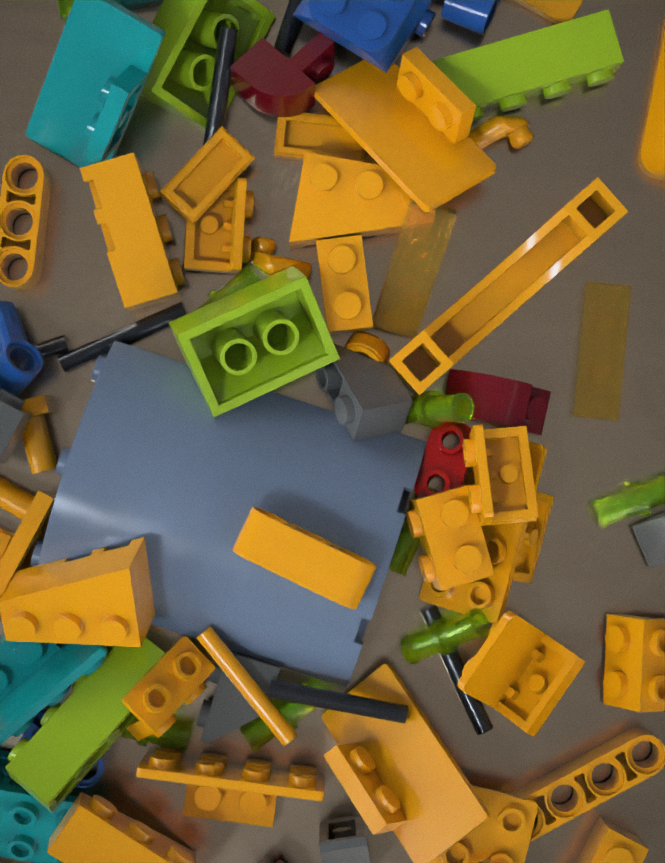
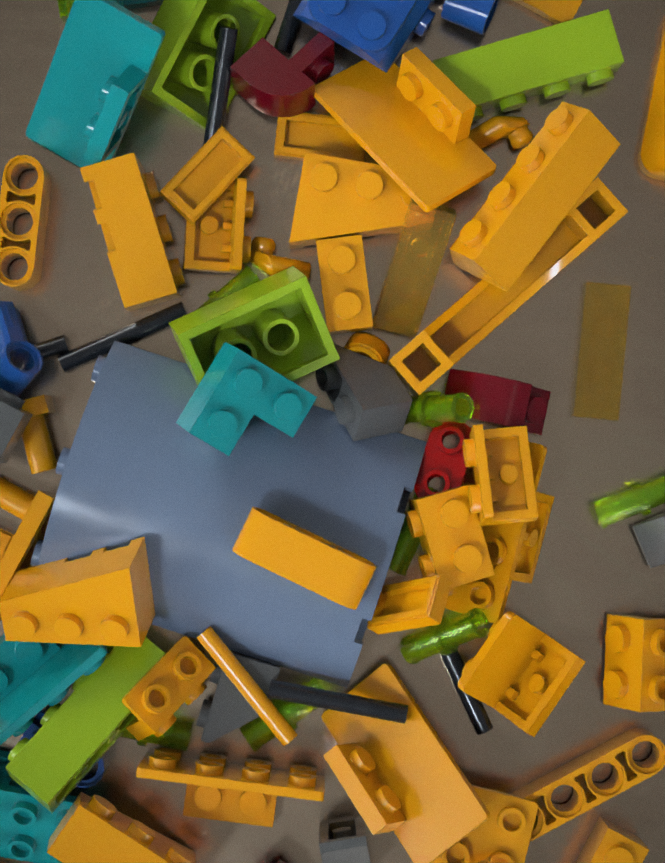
none -> teal brick [176,342,317,456]
none -> light orange tile [367,574,452,635]
none -> light orange slope [450,101,621,292]

